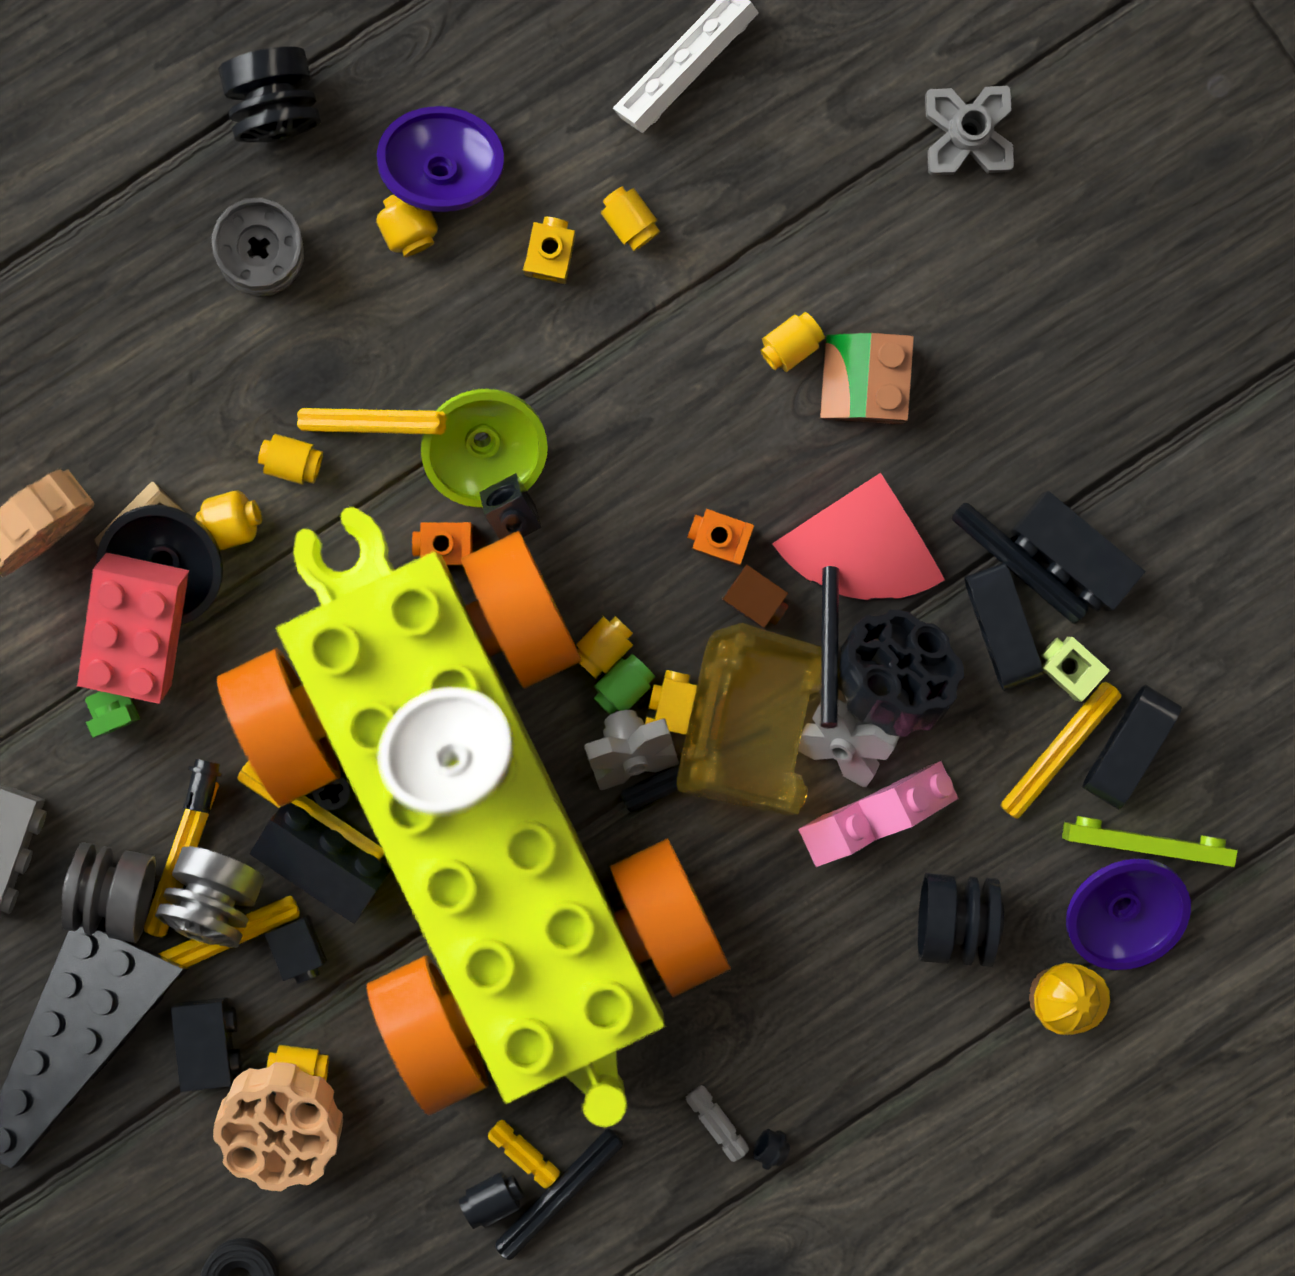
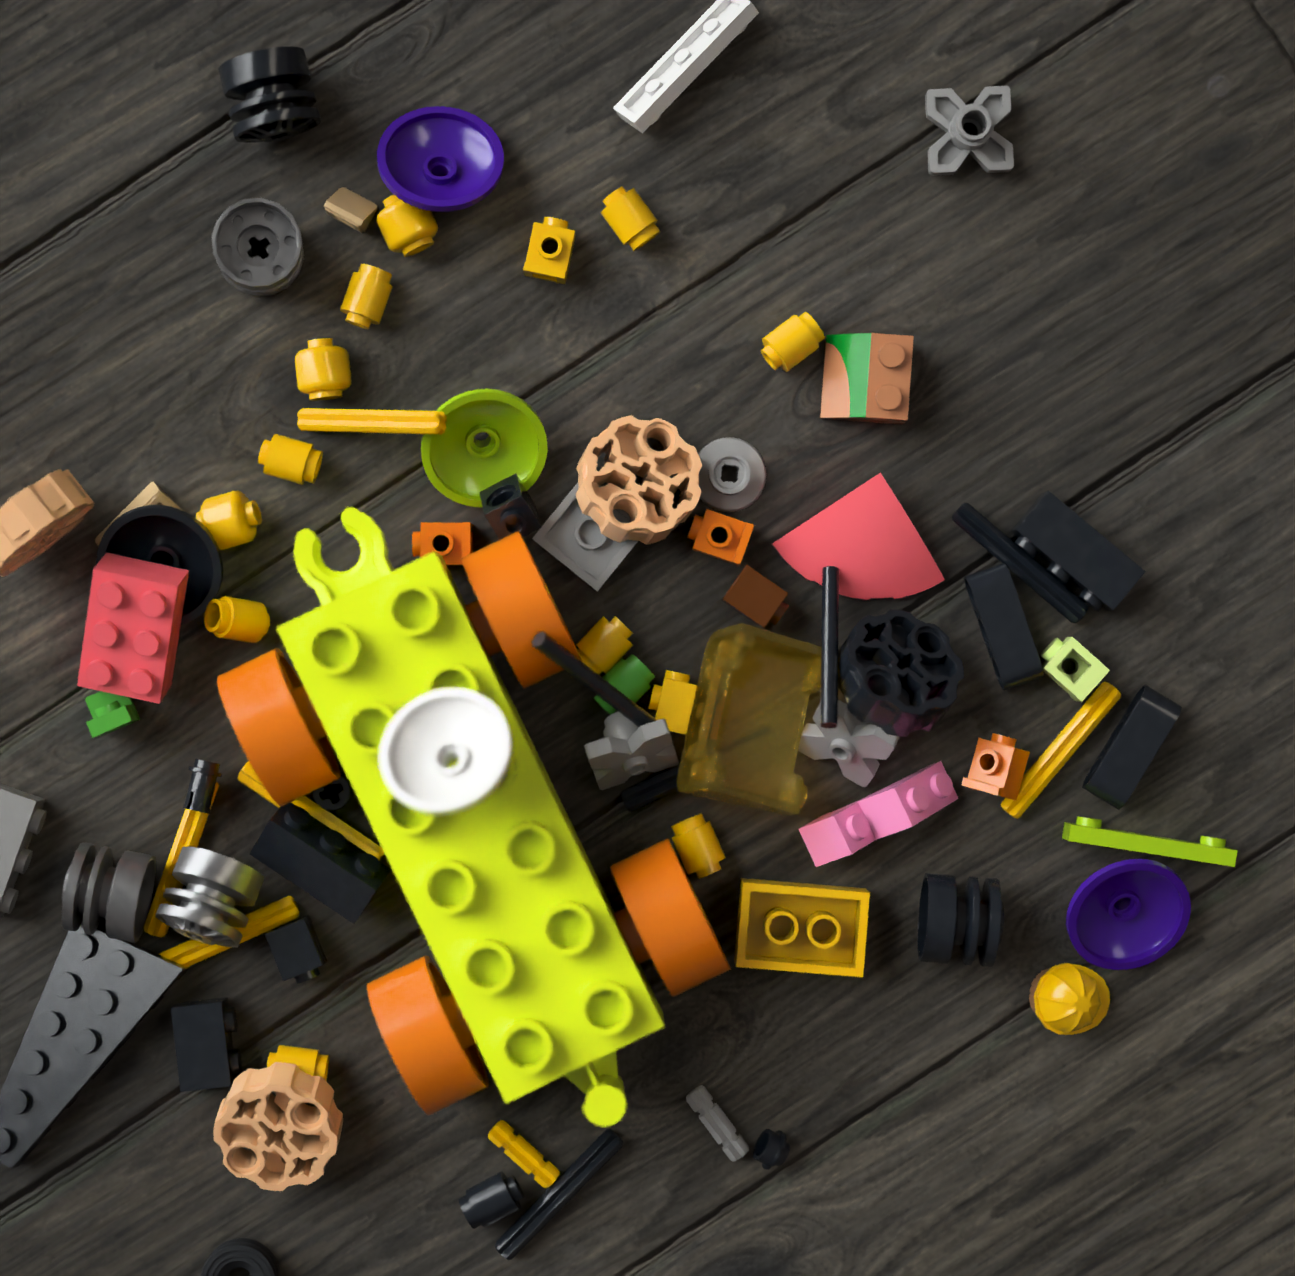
none -> yellow brick [204,596,270,643]
none -> yellow head [295,338,351,401]
none -> tan slope [324,187,377,233]
none -> yellow brick [340,264,393,329]
none -> light grey plate [532,483,638,592]
none -> black bar [532,632,657,727]
none -> light nougat connector [575,415,702,545]
none -> yellow brick [671,813,726,879]
none -> light grey piece [698,437,766,512]
none -> yellow brick [734,878,870,977]
none -> orange brick [961,733,1030,800]

